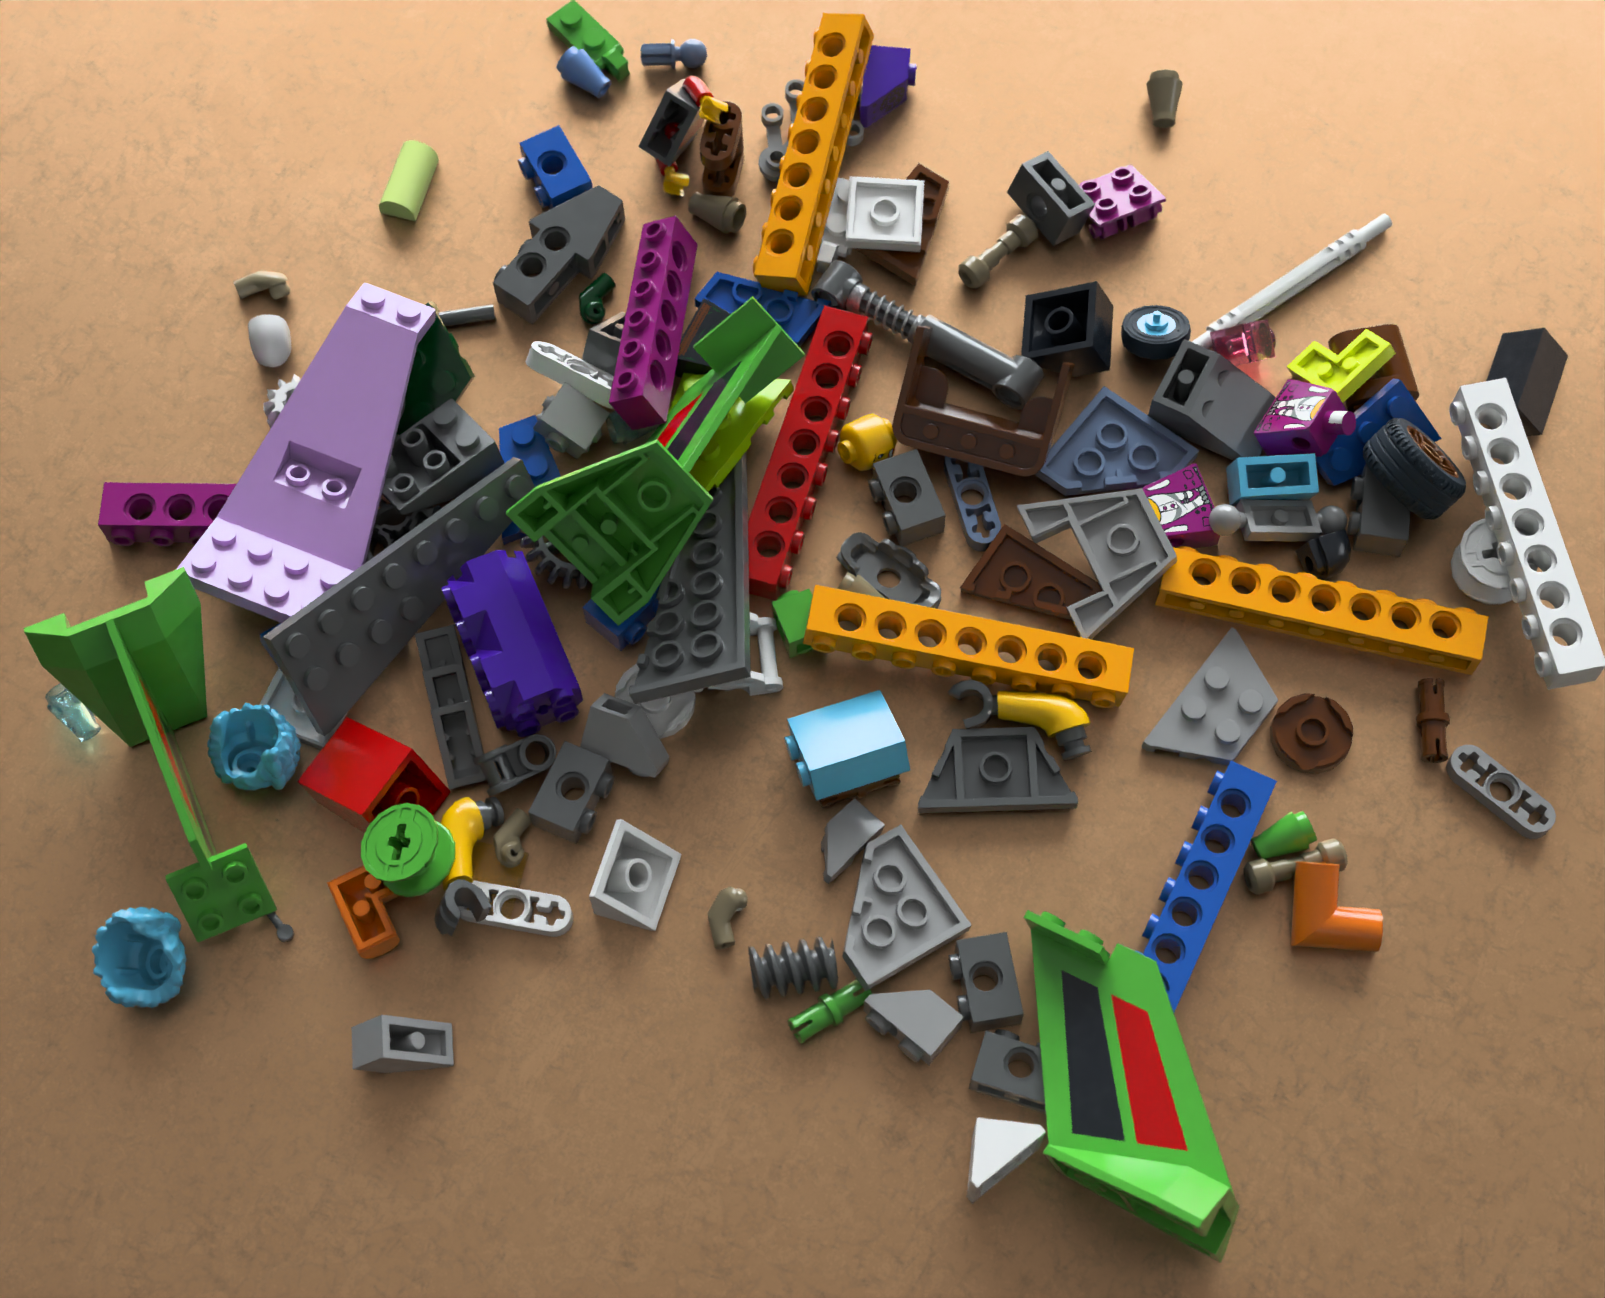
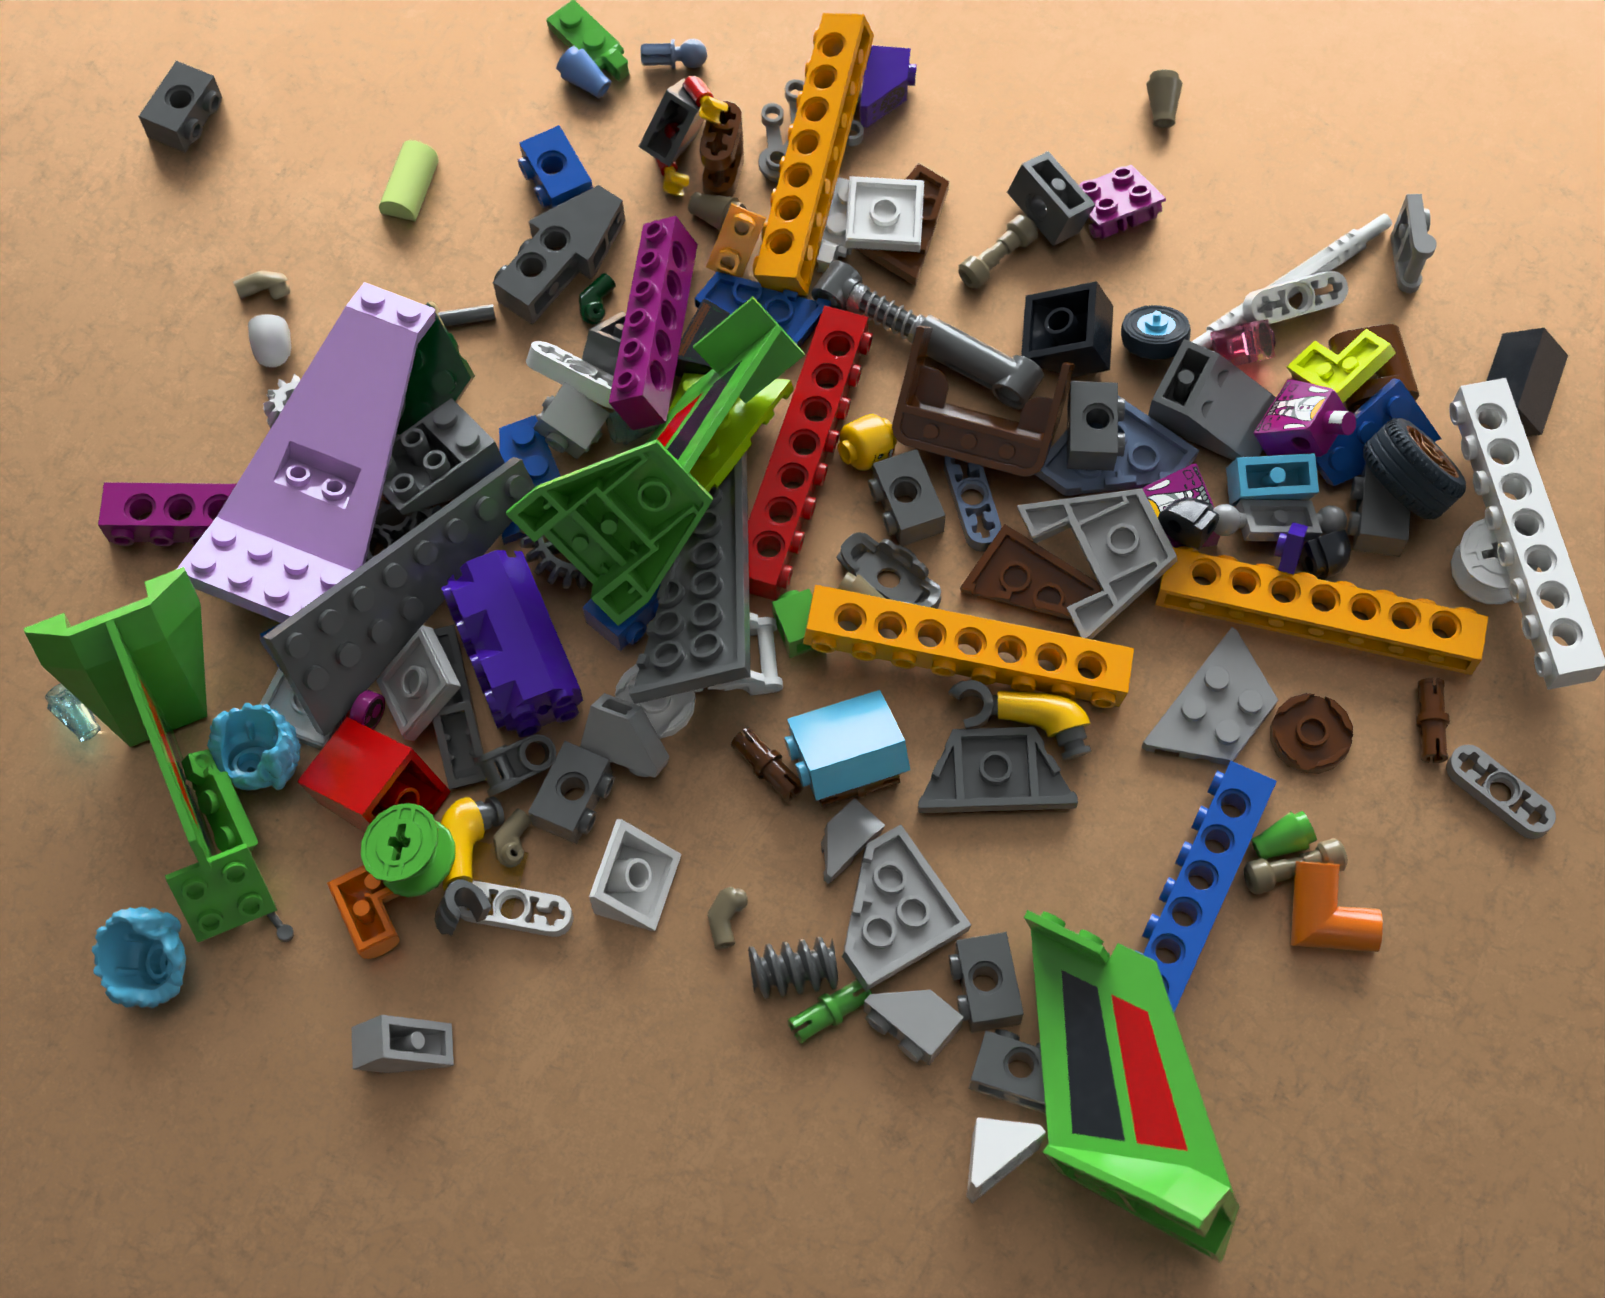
none -> dark grey brick [138,61,222,153]
none -> bright green hinge [181,749,259,852]
none -> magenta tile [350,690,385,729]
none -> light grey tile [376,625,461,741]
none -> light orange hips [706,203,766,278]
none -> reddish brown pin [731,727,804,802]
none -> dark grey brick [1067,381,1125,471]
none -> black piece [1158,497,1219,550]
none -> white beam [1242,271,1348,325]
none -> dark purple plate [1274,522,1308,575]
none -> light grey plate [1390,194,1437,293]

